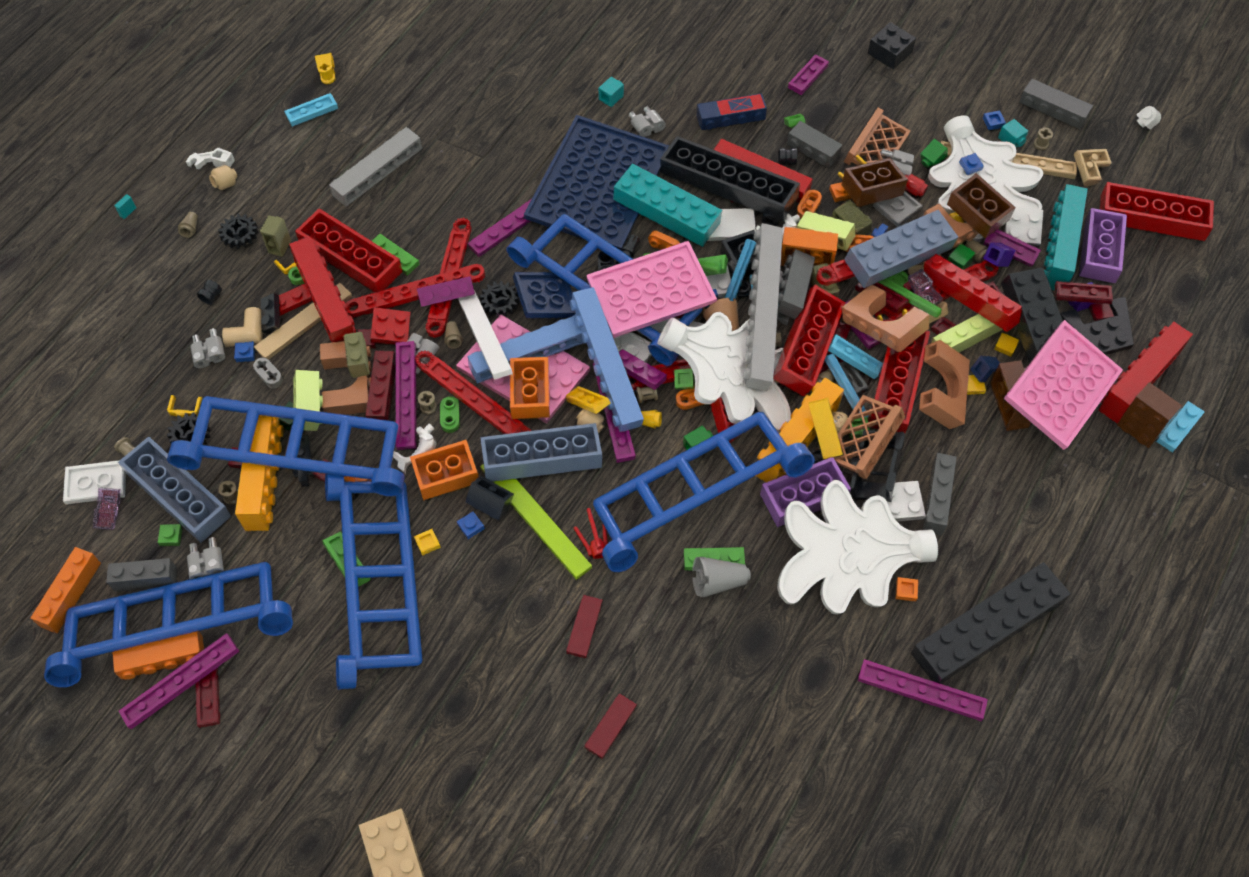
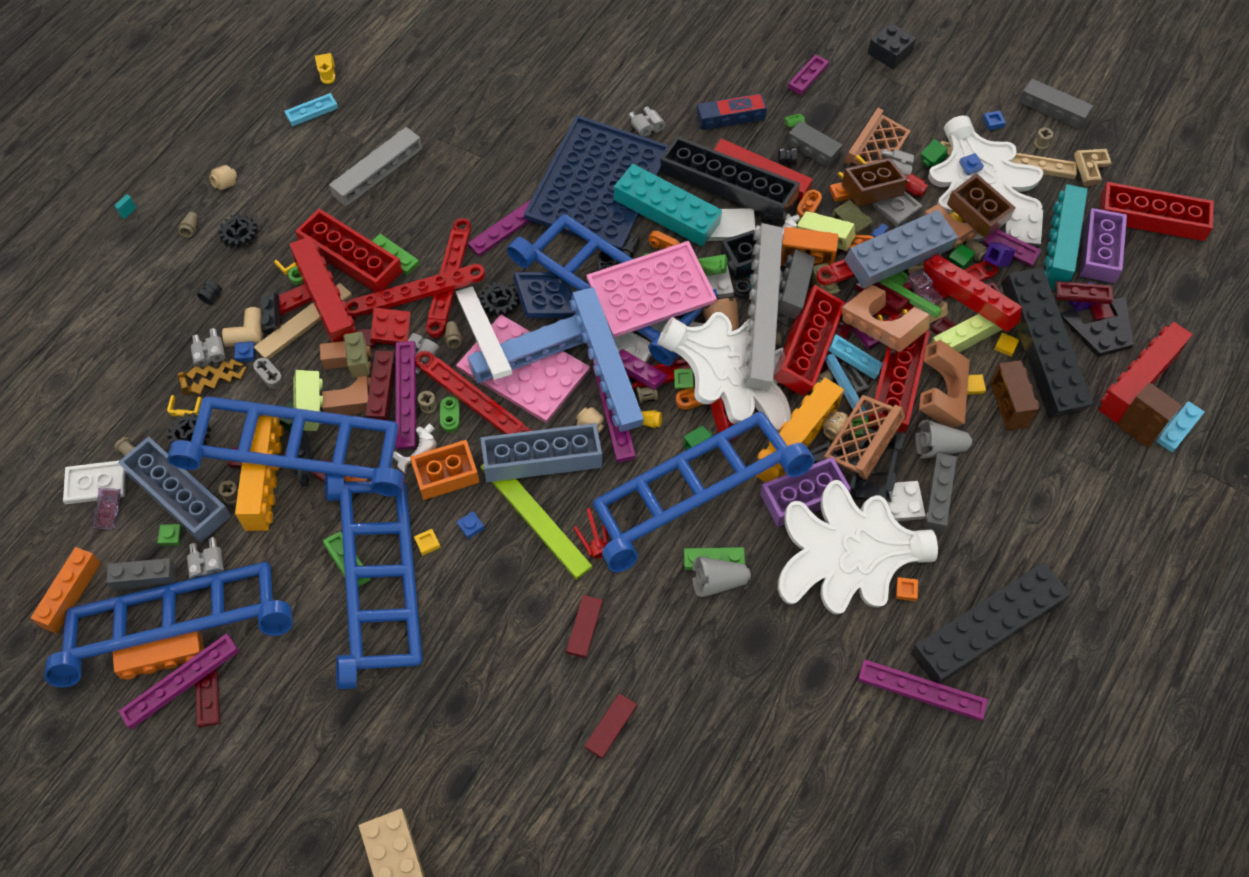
white piece [186,148,235,169] -> none
olive brick [260,215,291,257] -> none
magenta plate [417,276,475,307] -> none
black brick [465,476,514,520] -> none
orange brick [510,357,550,419] -> none
yellow tile [566,386,611,414] -> none
teal brick [598,77,624,107] -> none
dark azure axle [724,239,756,301] -> none
yellow tile [809,398,843,459] -> none
dark blue panel [970,356,1000,382] -> none
teal brick [998,119,1028,147] -> none
bright pink plate [1004,320,1123,450] -> none
white plate [1136,106,1161,130] -> none
none -> pearl gold piece [177,359,247,396]
none -> light grey cone [915,420,972,459]

